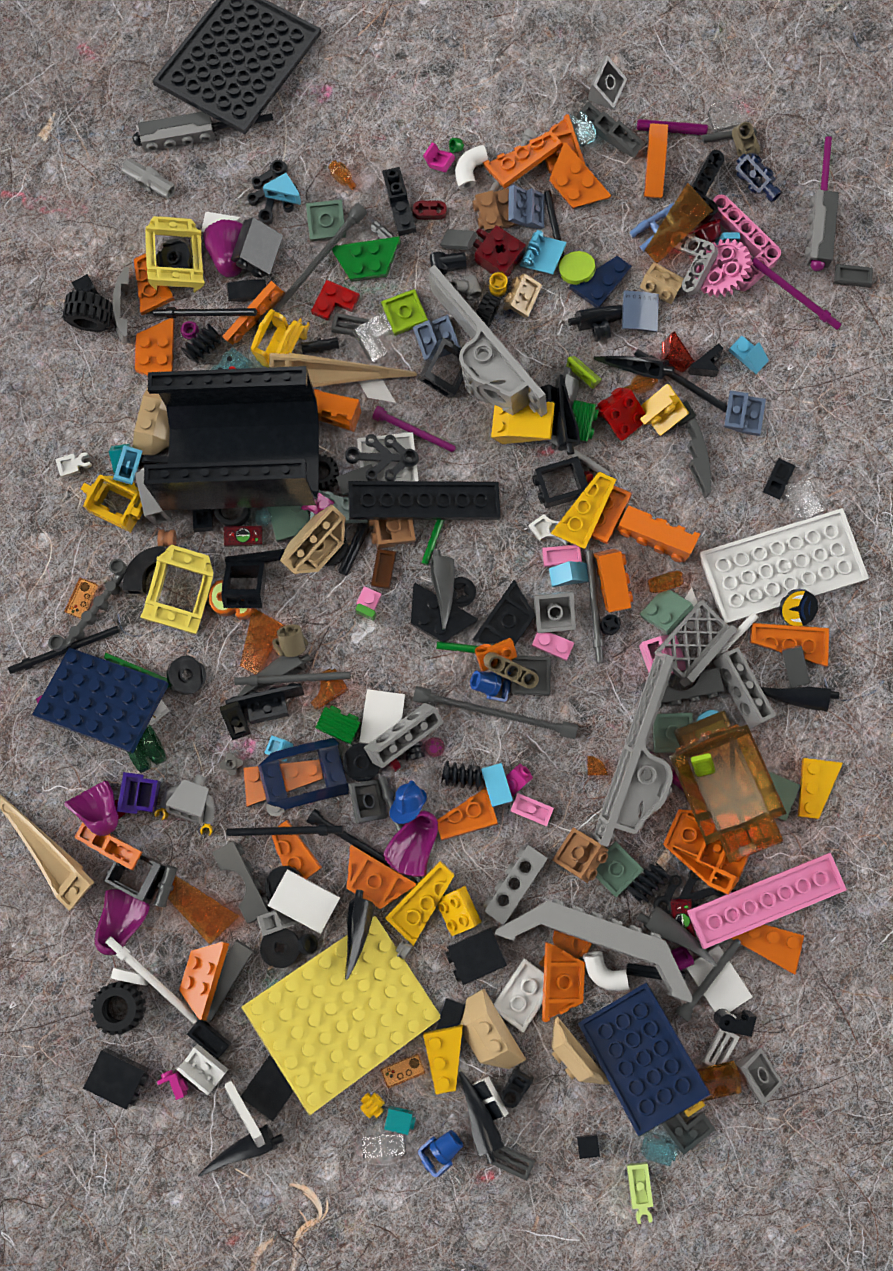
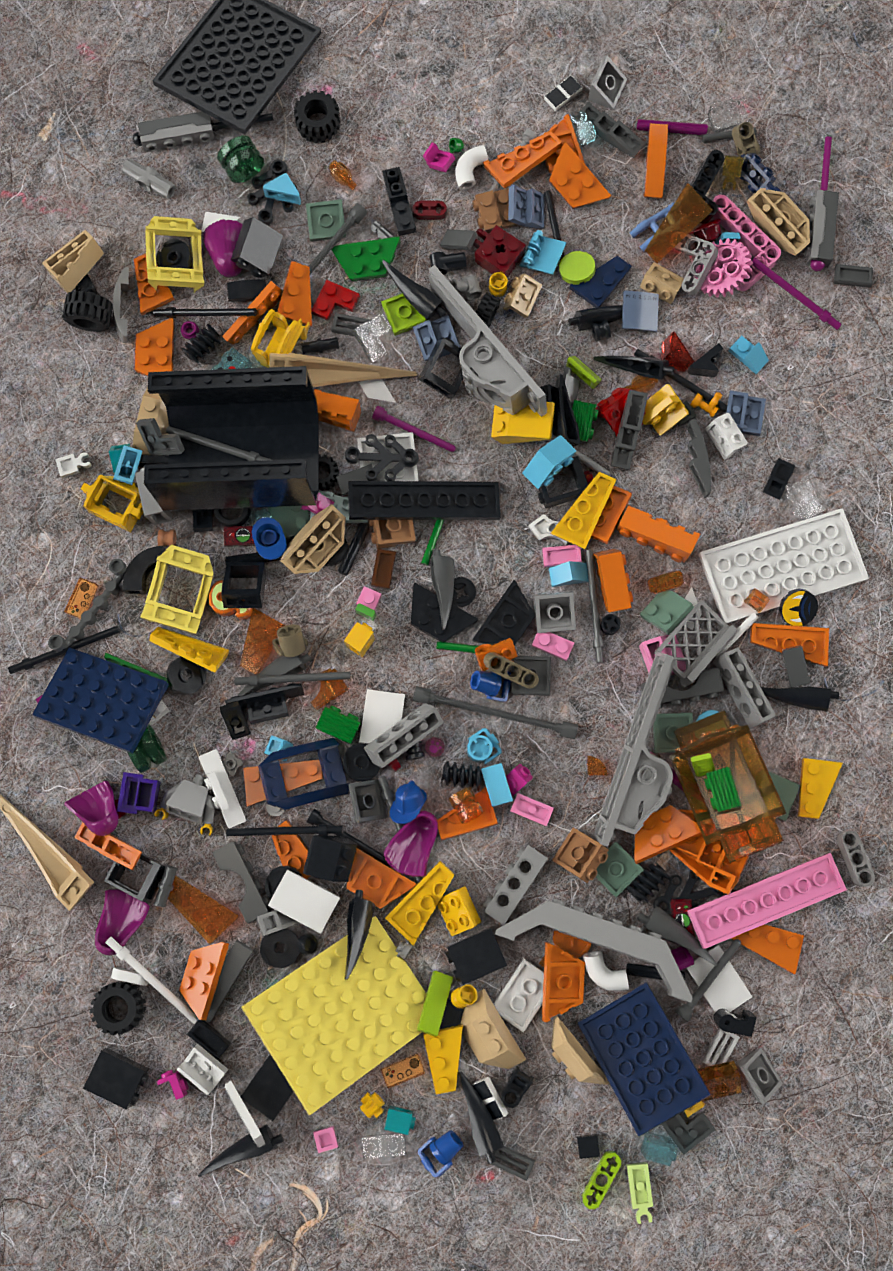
none -> tan wedge [42,230,104,294]
none -> dark grey plate [136,418,185,456]
none -> yellow wing [149,627,229,673]
none -> dark grey bar [166,426,272,461]
none -> white bracket [199,749,246,828]
none -> clear green wheel [217,135,264,183]
none -> blue piece [252,517,287,560]
none -> orange wing [277,261,312,327]
none -> black tyre [294,90,341,143]
none -> black slope [303,835,358,882]
none -> bright pink plate [313,1126,339,1153]
none -> yellow brick [344,622,375,658]
none -> black piece [382,260,447,320]
none -> lime tile [417,971,453,1037]
none -> clear orange wheel [448,787,484,824]
none -> yellow wheel [451,984,478,1008]
none -> medium azure piece [467,728,502,764]
none -> medium azure brick [522,435,576,489]
none -> black tile [544,75,583,112]
none -> lime beam [582,1151,621,1209]
none -> dark grey slope [610,390,648,470]
none -> orange wing [634,805,705,864]
none -> light orange piece [690,392,723,418]
none -> green brick [704,767,742,813]
none -> white bracket [705,413,748,460]
none -> clear yellow plate [722,155,744,190]
none -> clear orange slope [744,588,770,613]
none -> tan wedge [747,188,810,256]
none -> light grey beam [837,831,875,887]

